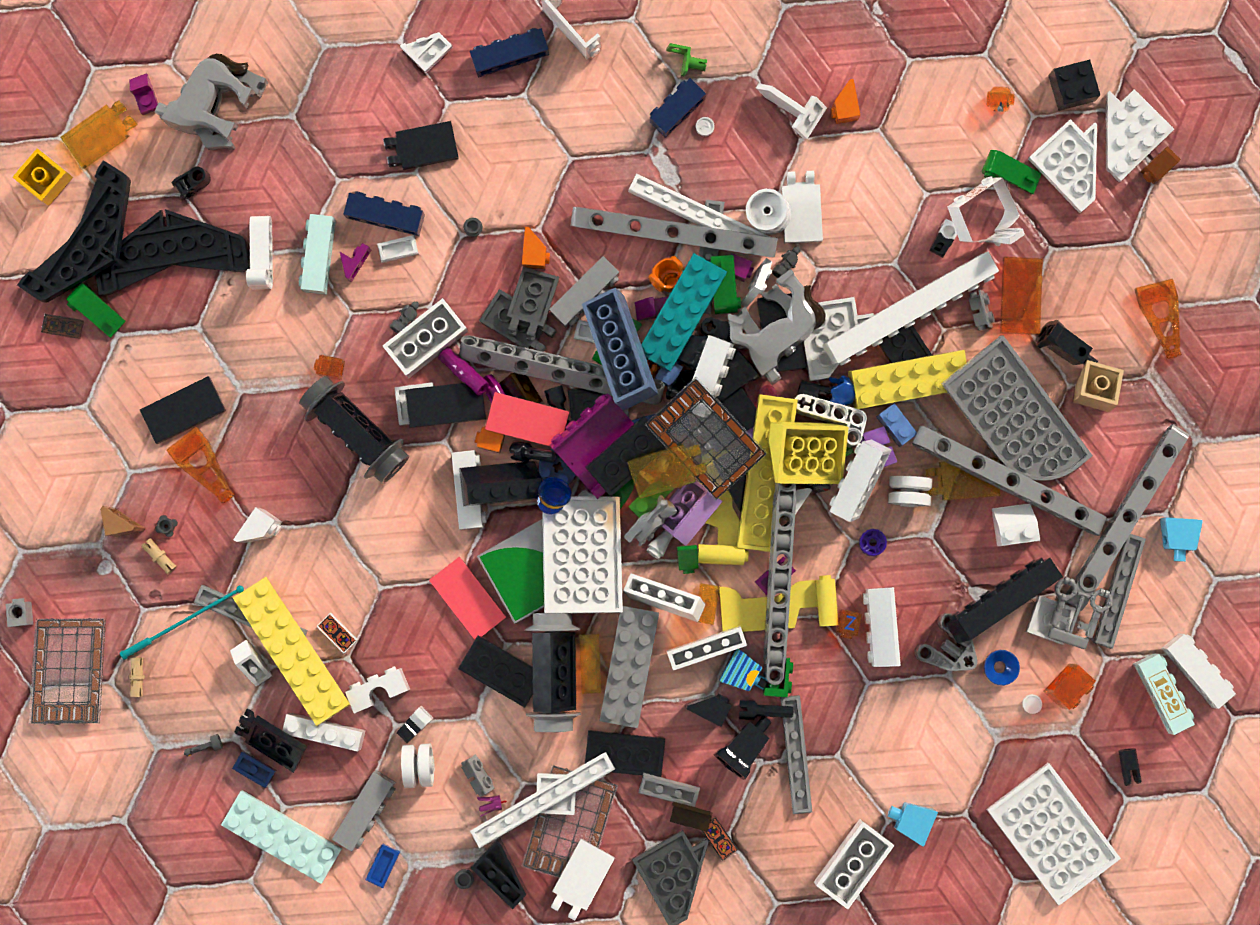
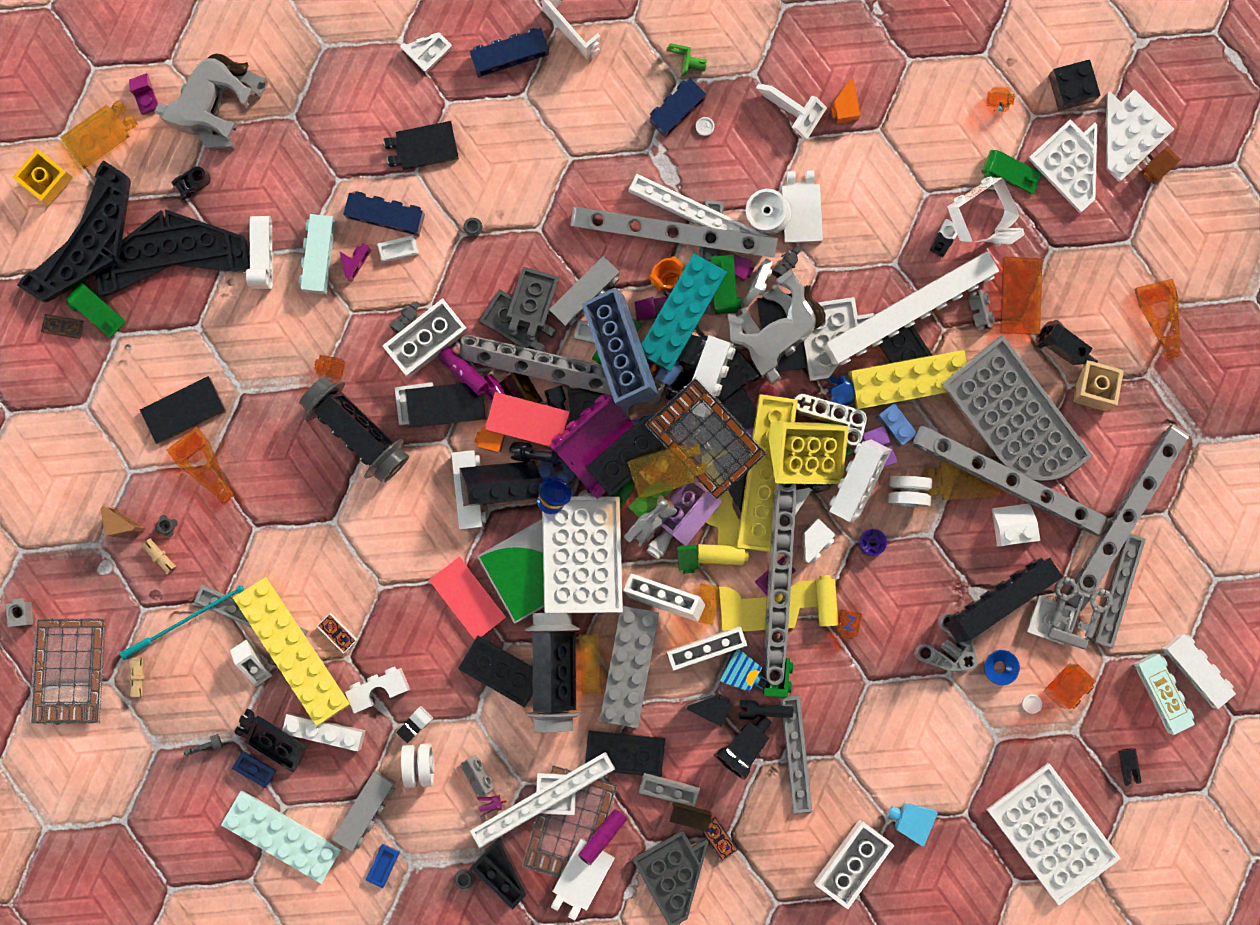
white slope [233,507,282,543] -> none
orange slope [522,227,550,269] -> none
black piece [700,317,732,343] -> none
black hinge [797,380,832,401] -> none
white slope [863,587,901,667] -> none
medium azure torso [1160,518,1203,562] -> none
none -> magenta axle [578,809,627,866]
none -> white slope [801,519,835,564]

